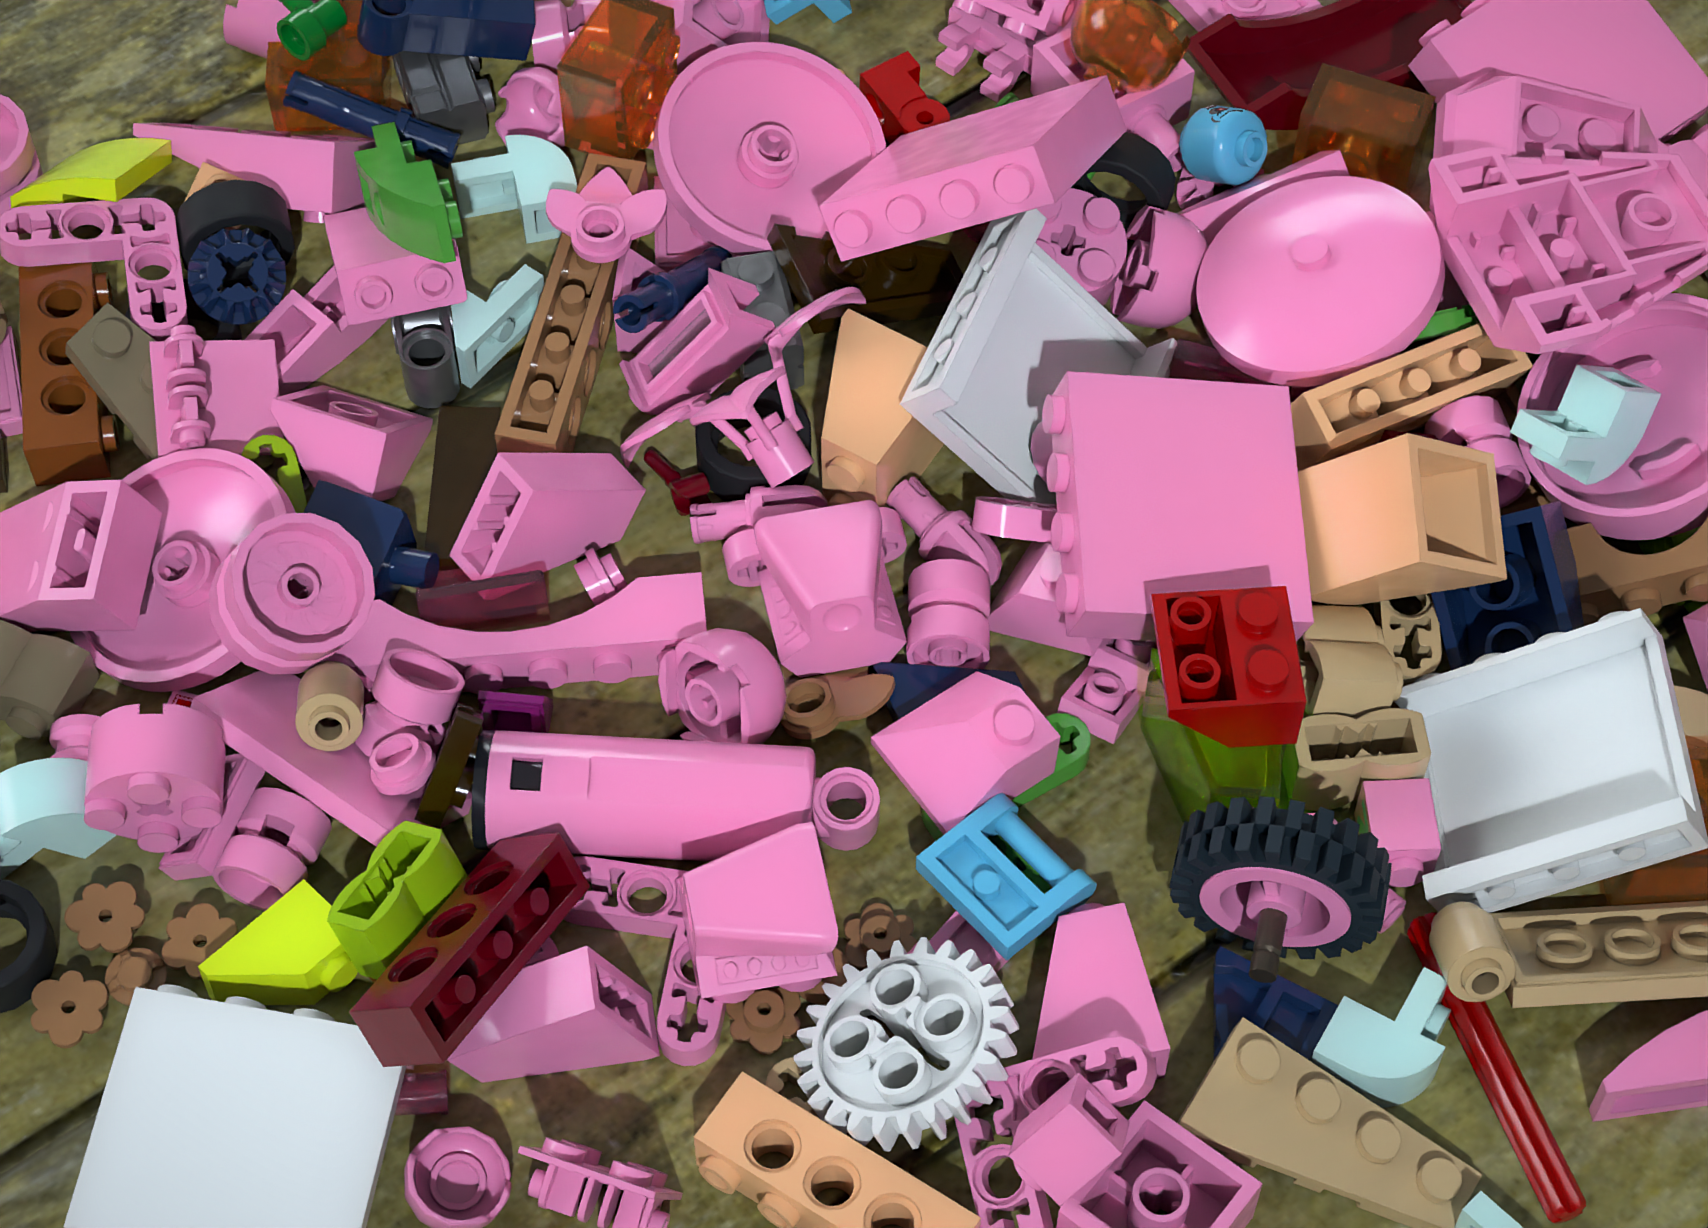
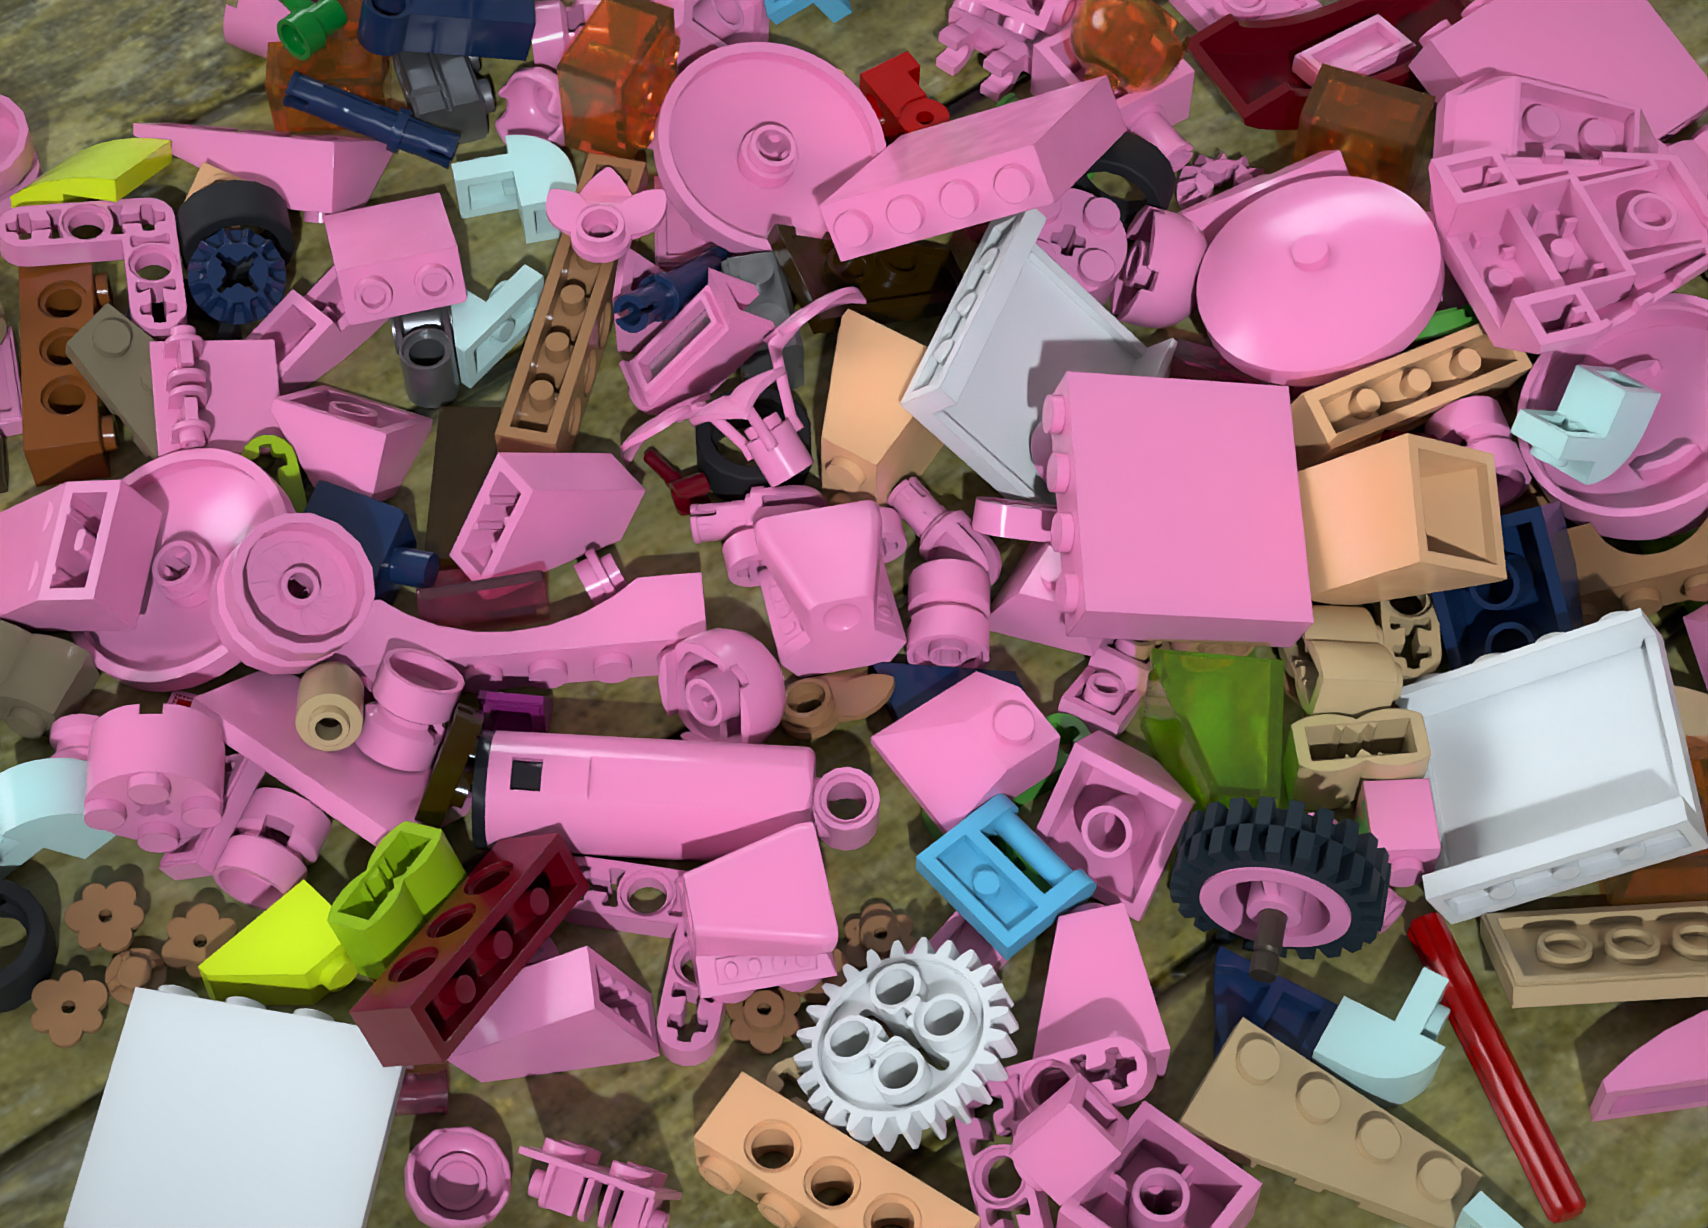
bright green slope [354,122,463,263] -> none
bright pink plate [369,733,436,795] -> none
red slope [1151,586,1307,748] -> none
medium azure head [1179,105,1268,186] -> none
tan brick [1429,902,1516,1002] -> none
none -> bright pink slope [1035,730,1197,922]
none -> bright pink tile [1292,14,1416,89]

